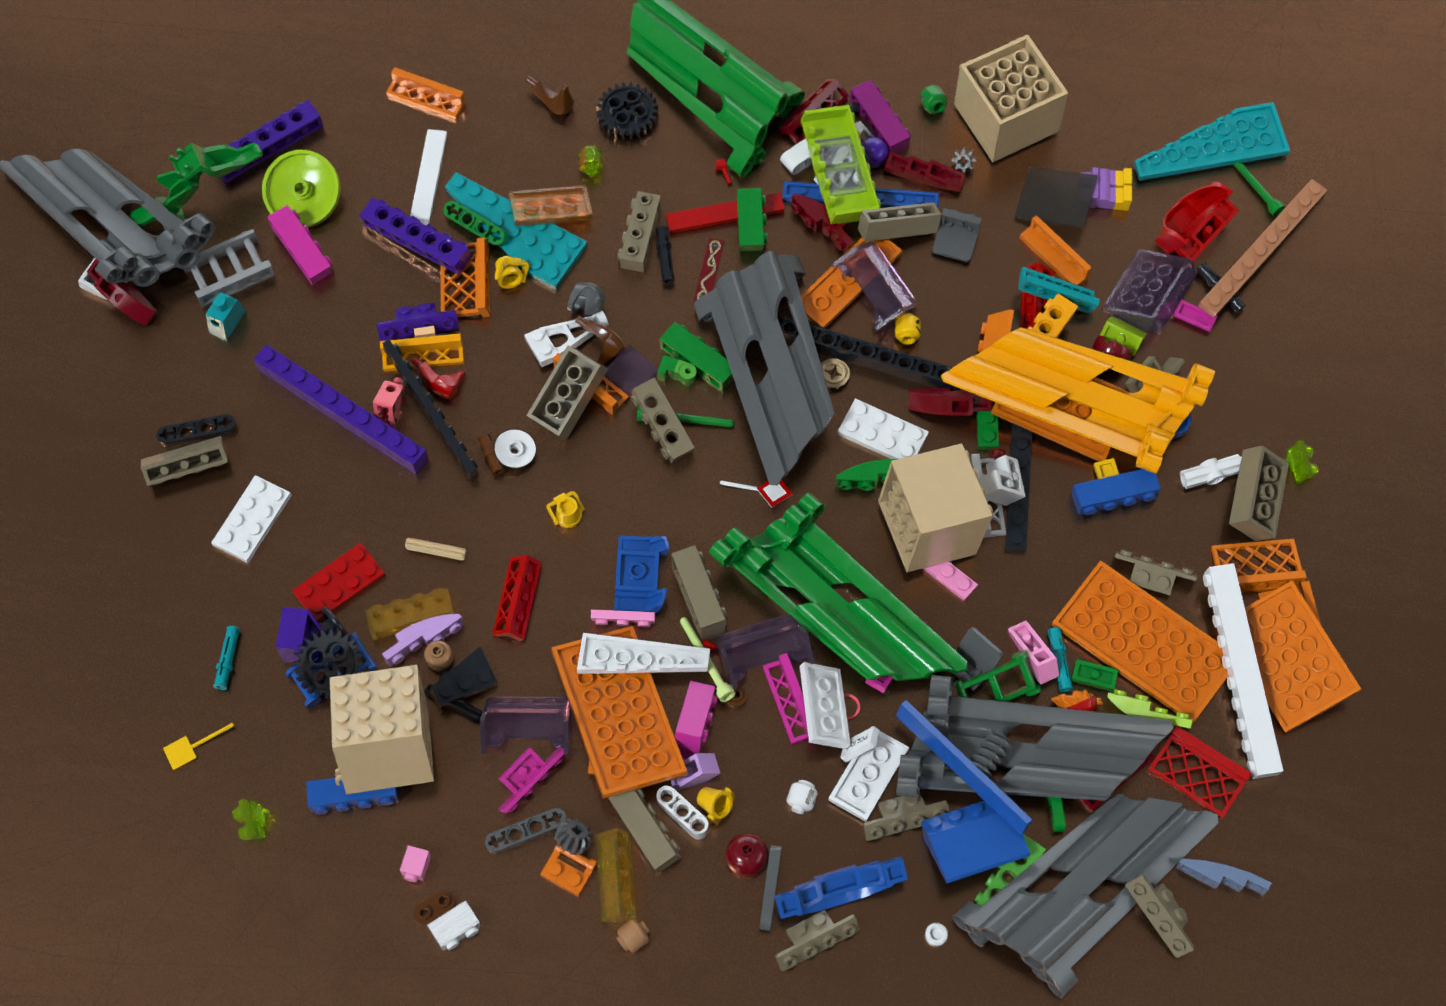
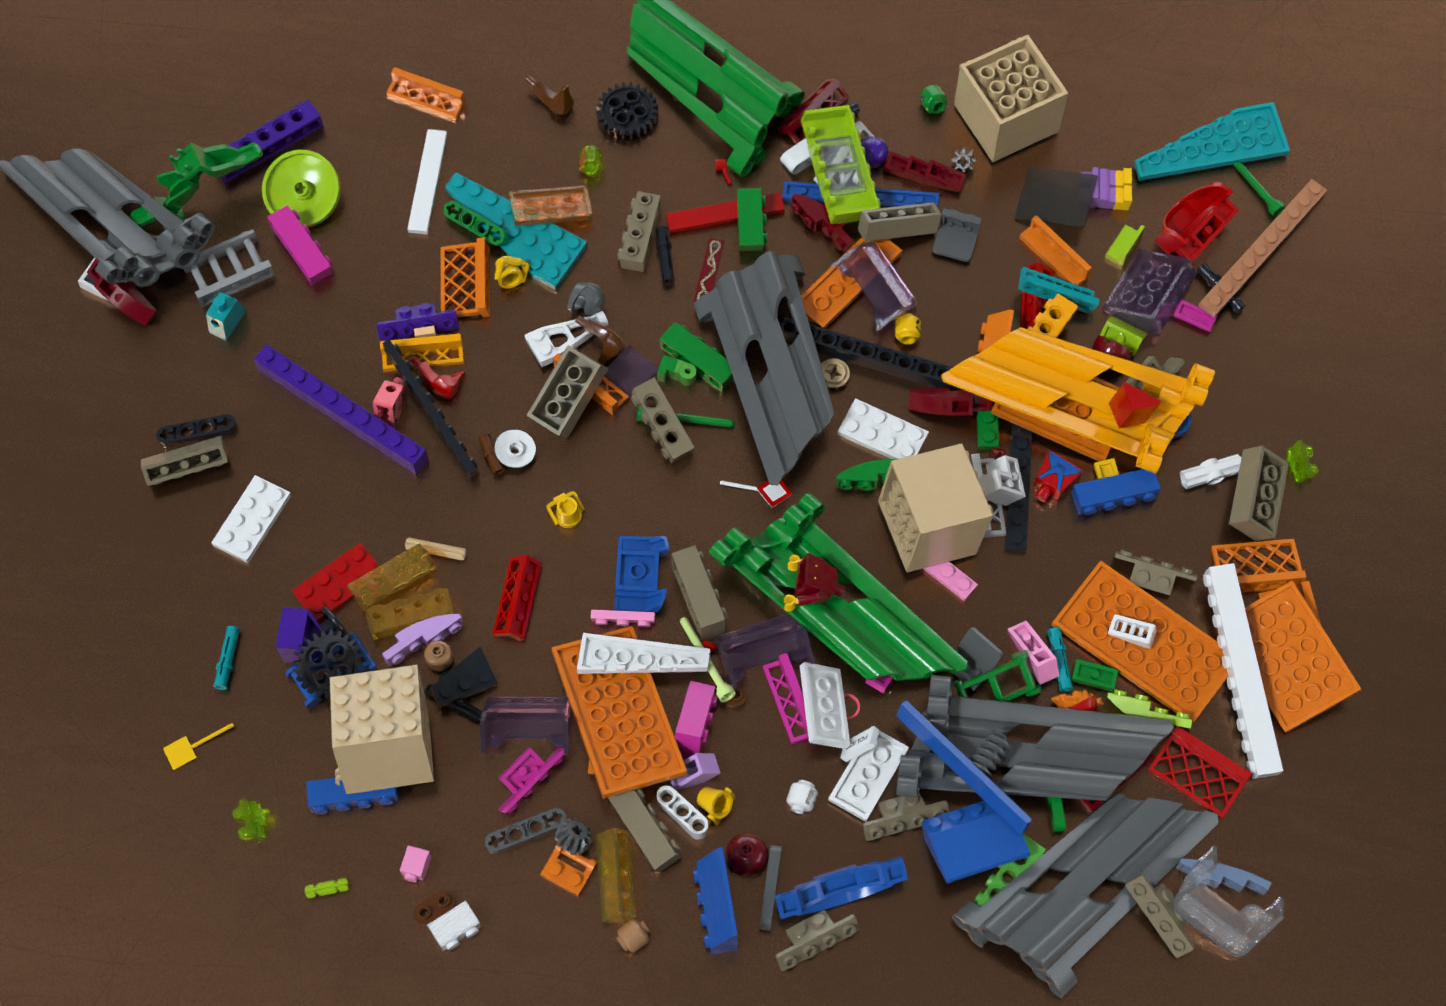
dark purple brick [359,197,472,275] -> none
magenta brick [850,80,911,155] -> none
white tile [925,923,948,947] -> none
none -> lime axle [305,878,349,898]
none -> clear yellow brick [347,543,436,611]
none -> blue slope [693,847,738,954]
none -> dark red torso [784,553,845,612]
none -> red torso [1034,450,1083,502]
none -> lime panel [1105,225,1145,267]
none -> white slope [1108,614,1157,649]
none -> red slope [1109,381,1161,429]
none -> clear windscreen [1173,846,1284,957]

